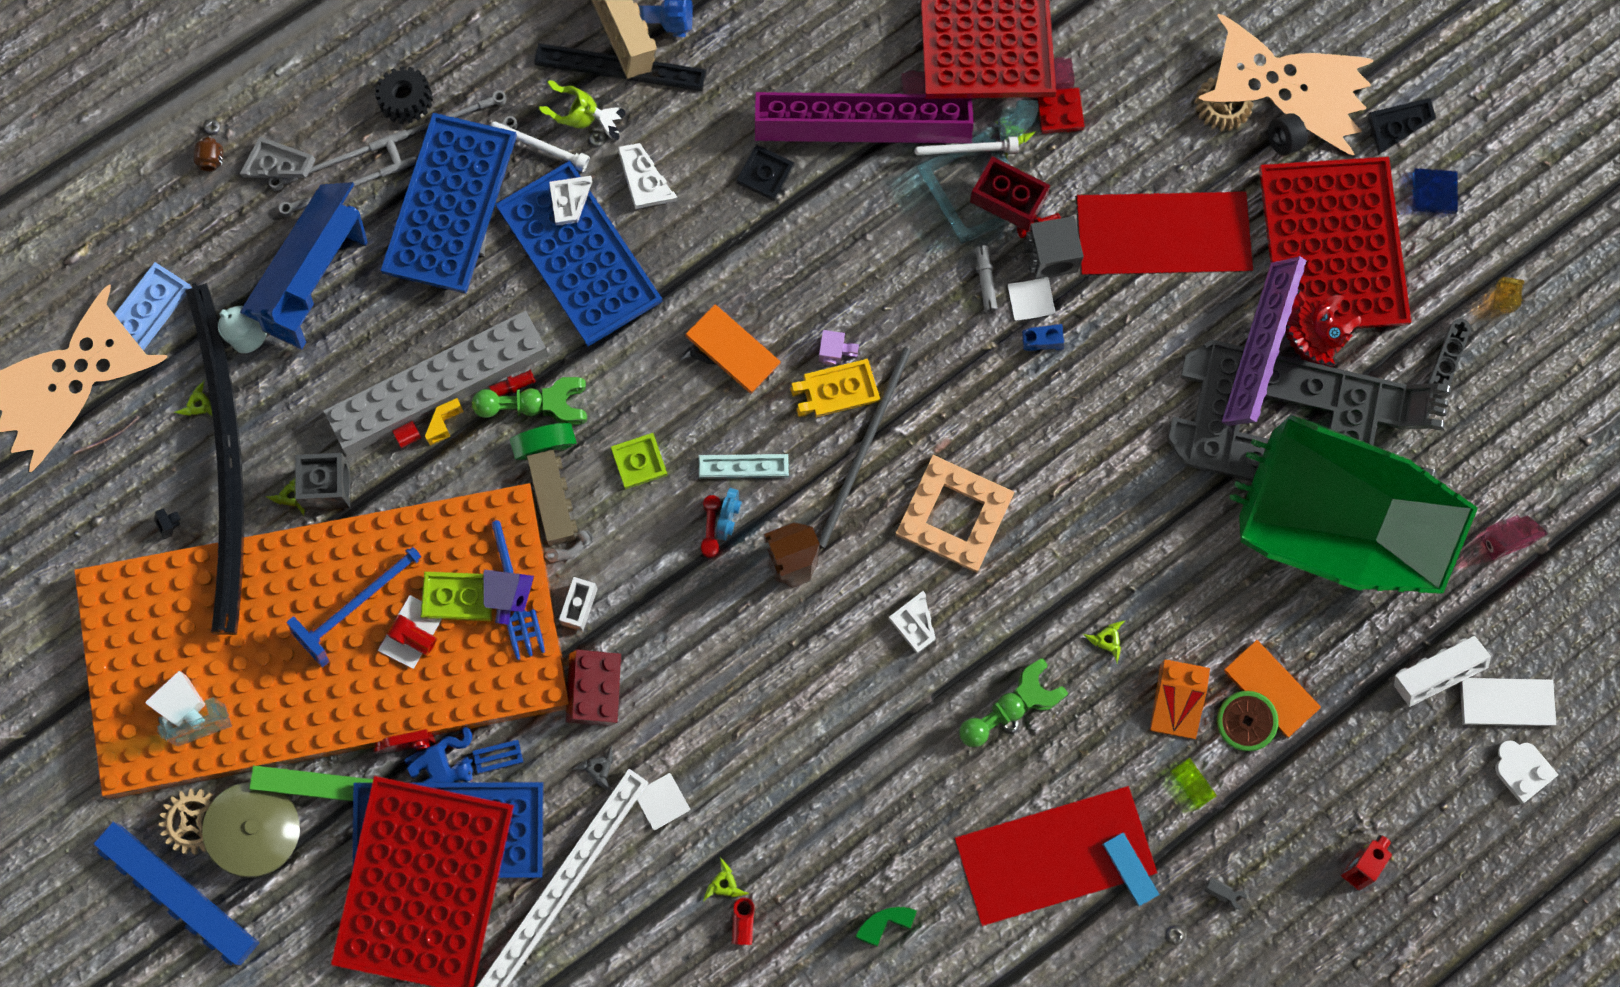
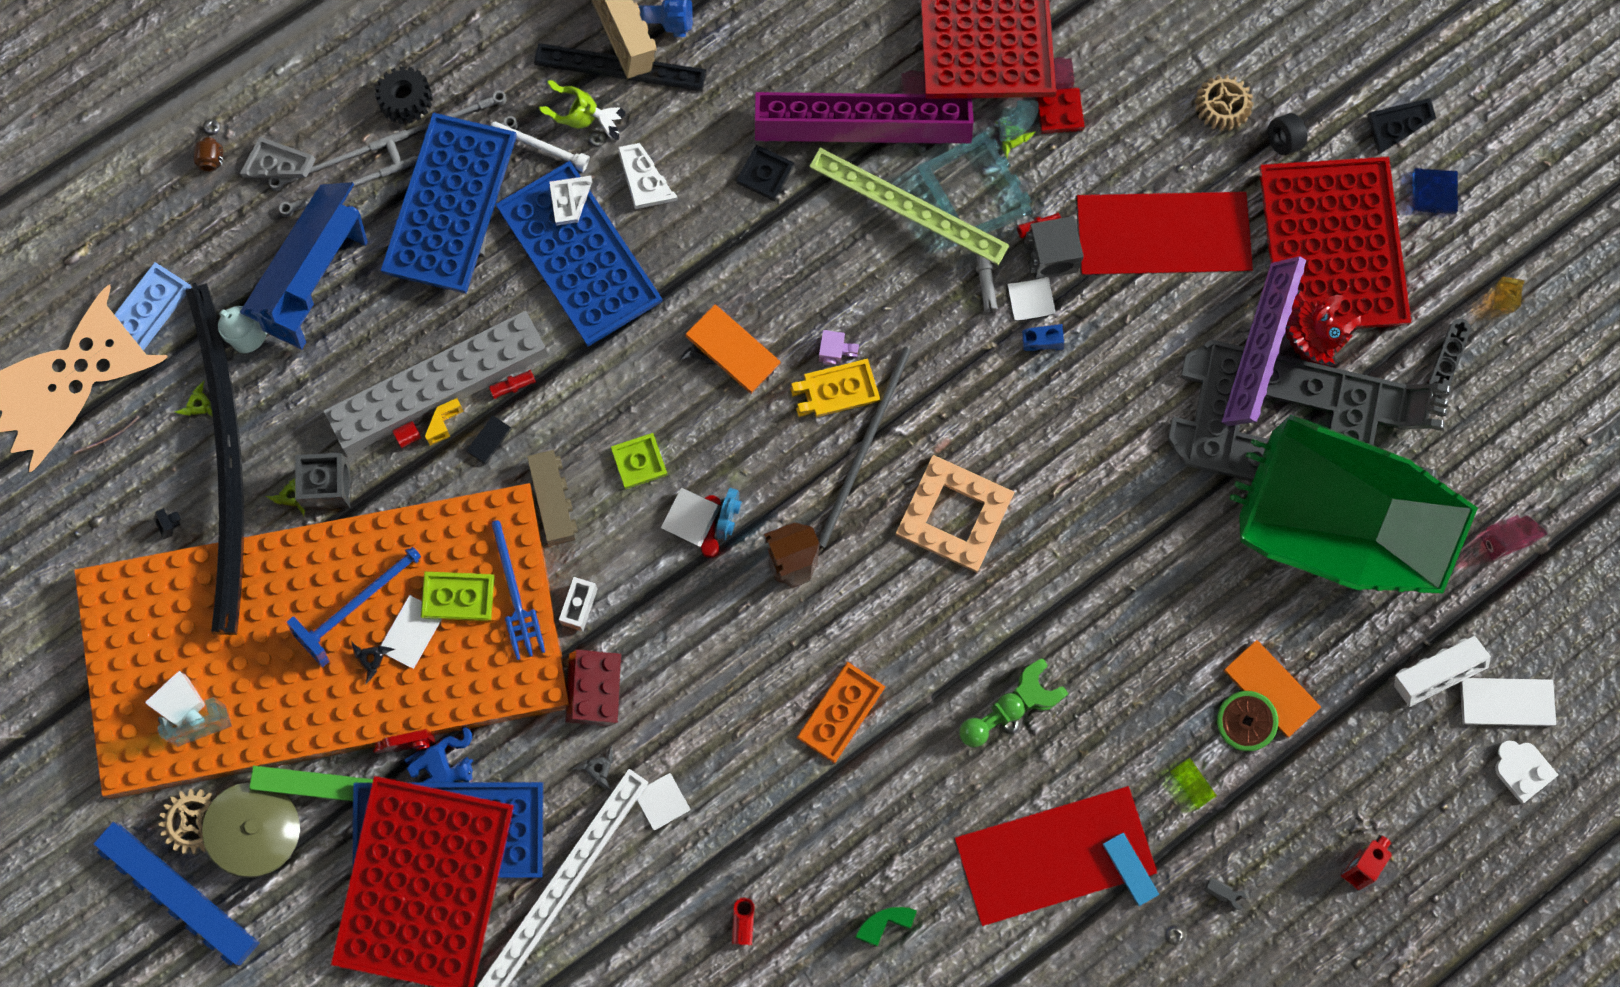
red piece [386,614,437,656] -> none
bright green piece [472,377,587,425] -> none
blue tile [473,740,524,775] -> none
torso [484,570,534,624] -> none
green brick [509,423,577,460] -> none
light grey piece [544,530,594,562] -> none
light aqua tile [699,454,789,479] -> none
lime piece [703,858,750,901] -> none
white wing [889,591,936,654] -> none
white piece [914,137,1019,155] -> none
dark red brick [970,156,1051,231] -> none
lime piece [1083,620,1126,663] -> none
orange slope [1150,659,1210,740] -> none
light nougat piece [1198,14,1373,155] -> none
none -> black piece [351,641,396,685]
none -> black tile [467,415,512,465]
none -> white tile [661,488,721,547]
none -> orange tile [796,662,885,764]
none -> yellowish green plate [810,148,1009,265]

